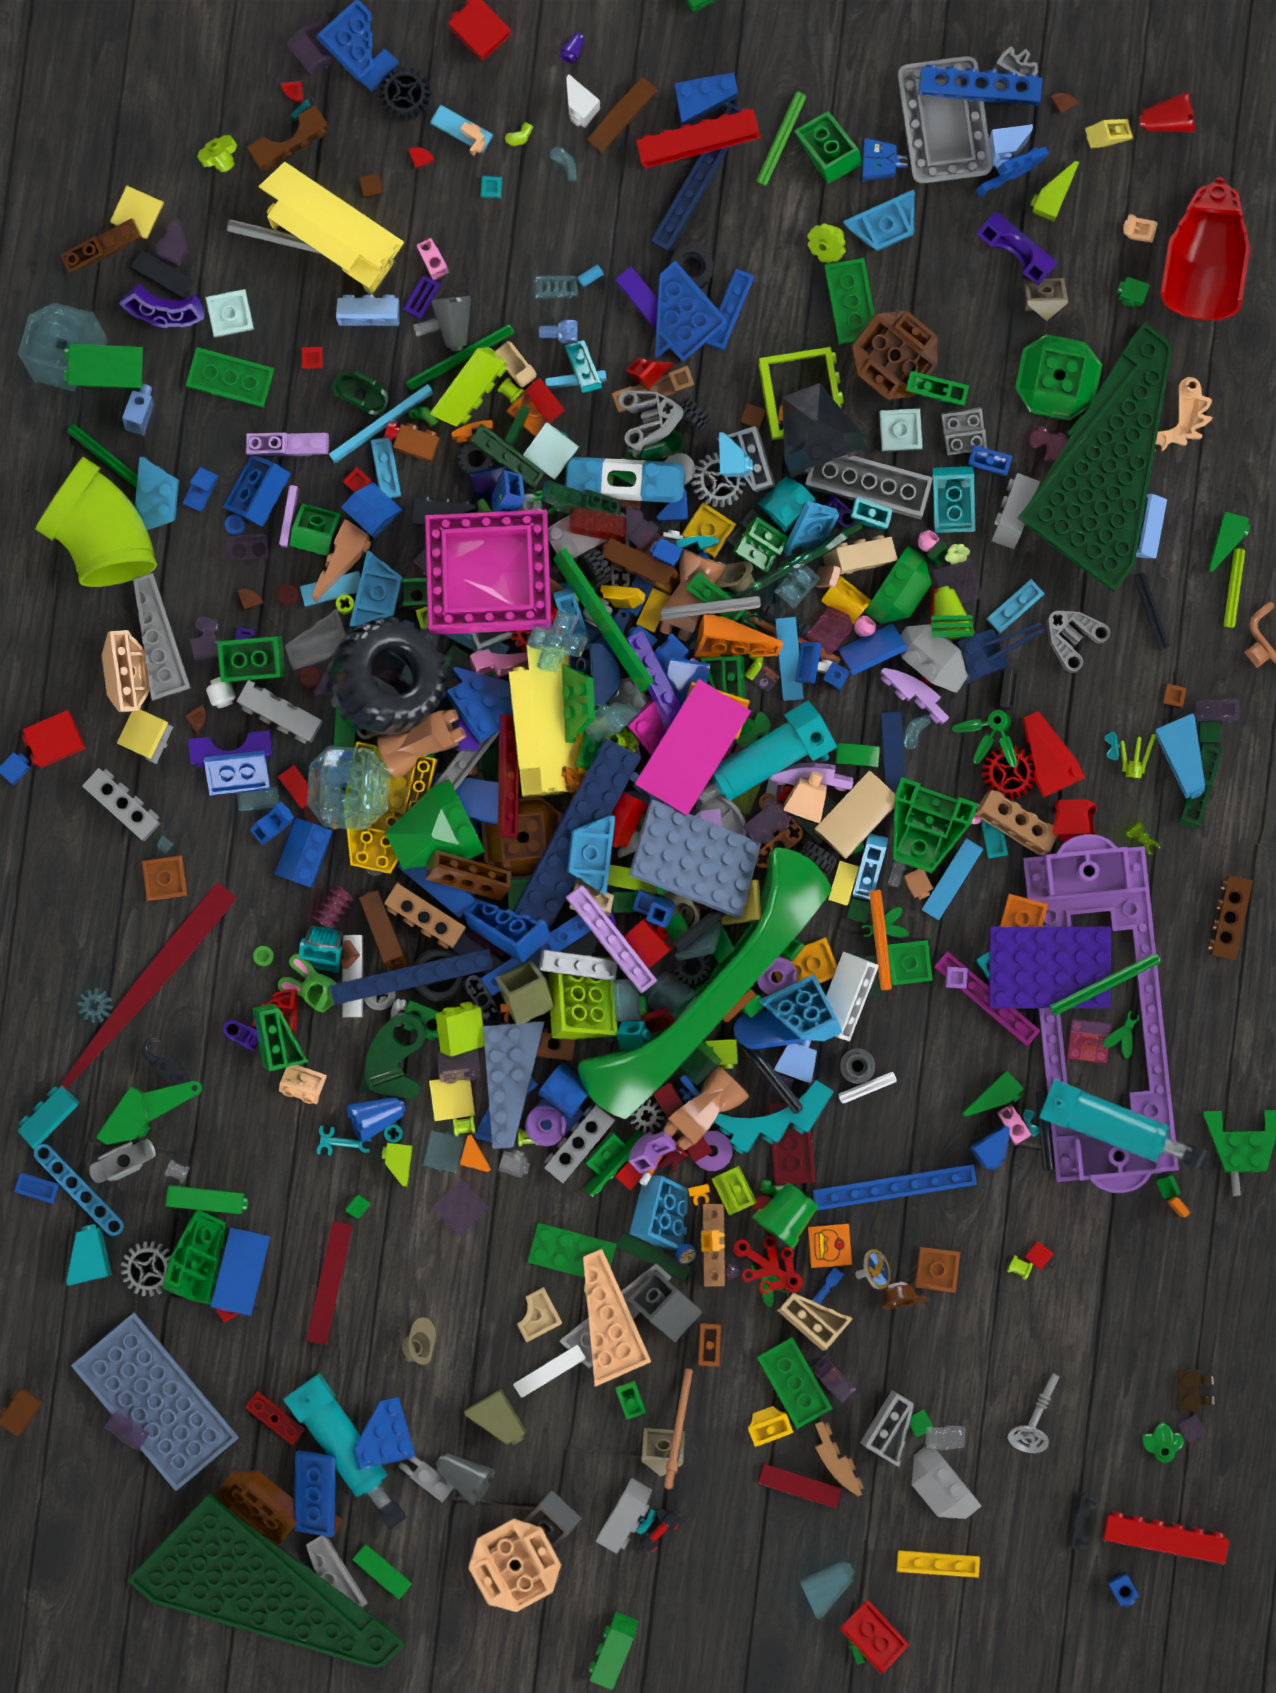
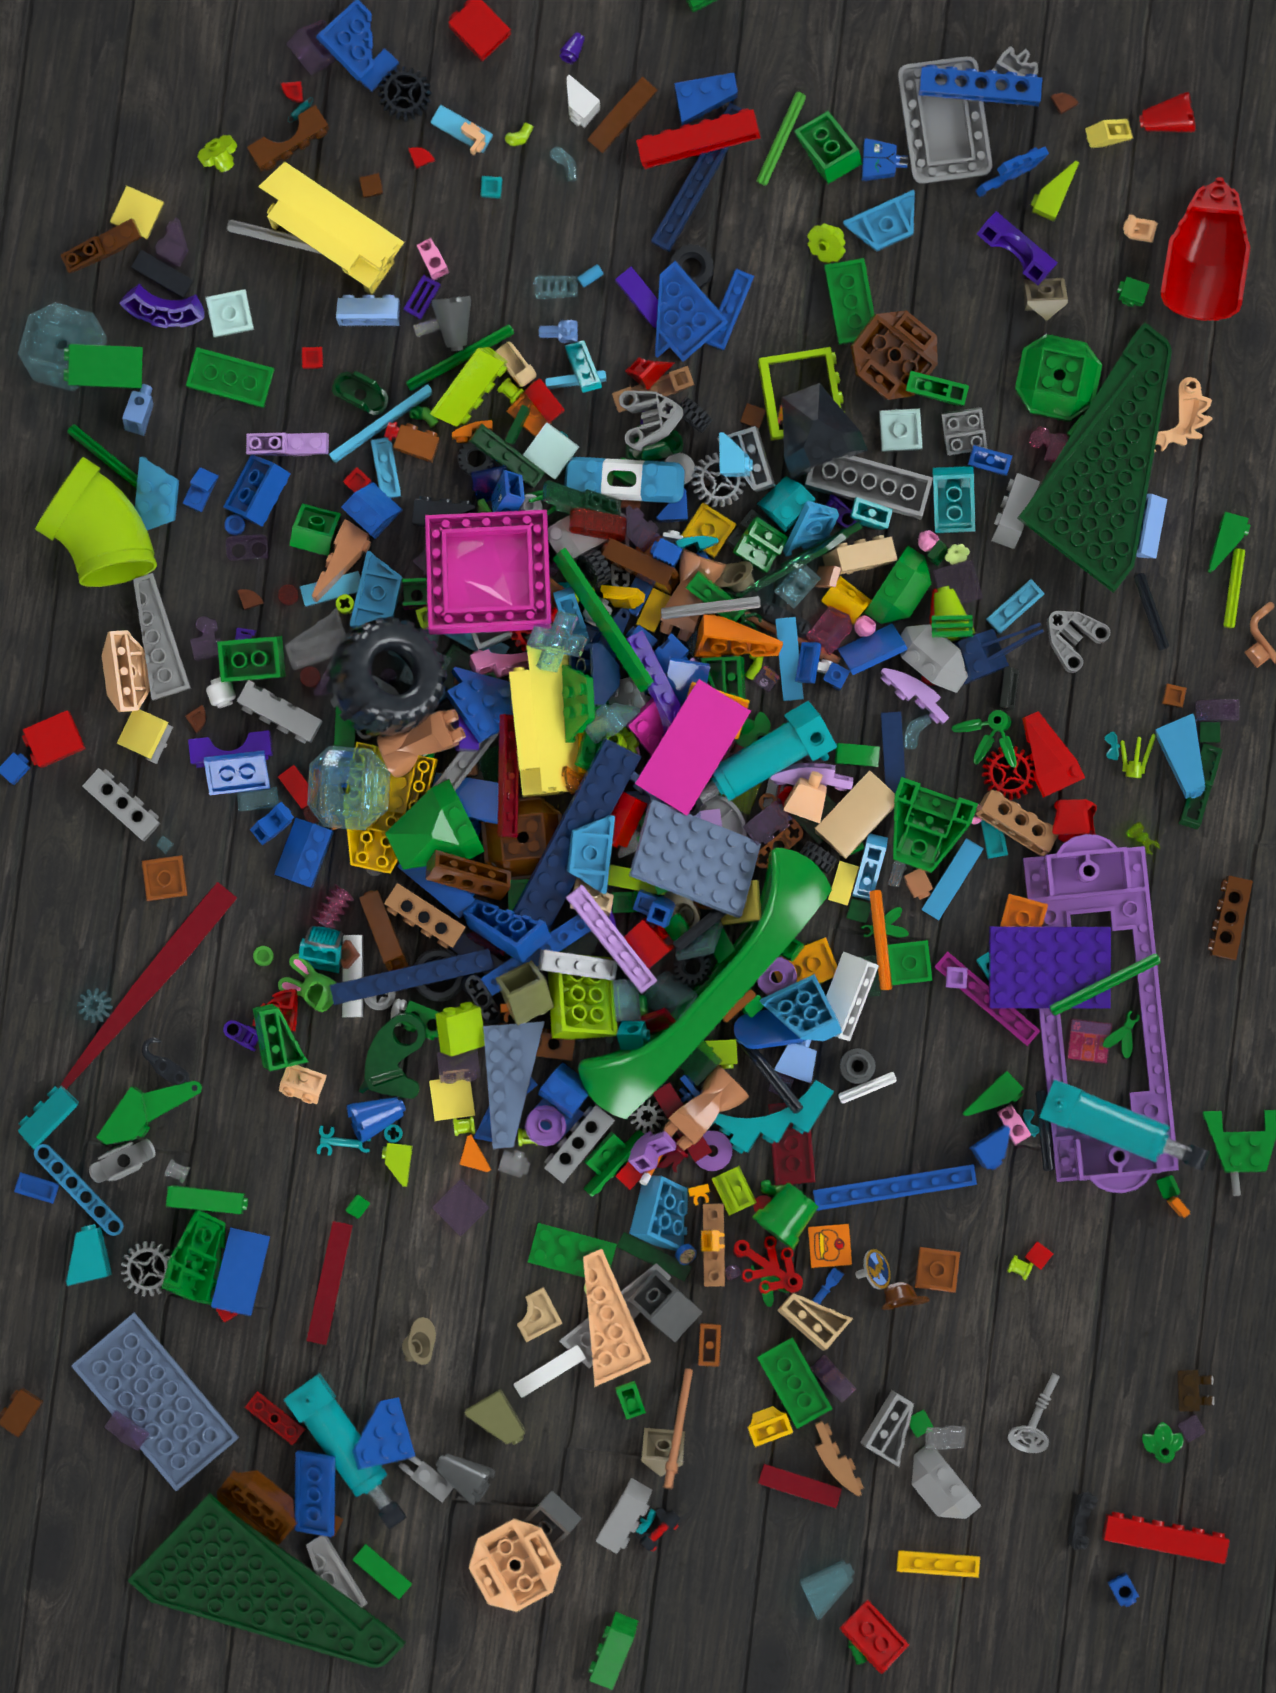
lavender tile [279,485,299,548] -> none
clear light blue piece [423,1131,464,1173] -> none
light blue slope [989,124,1033,169] -> none

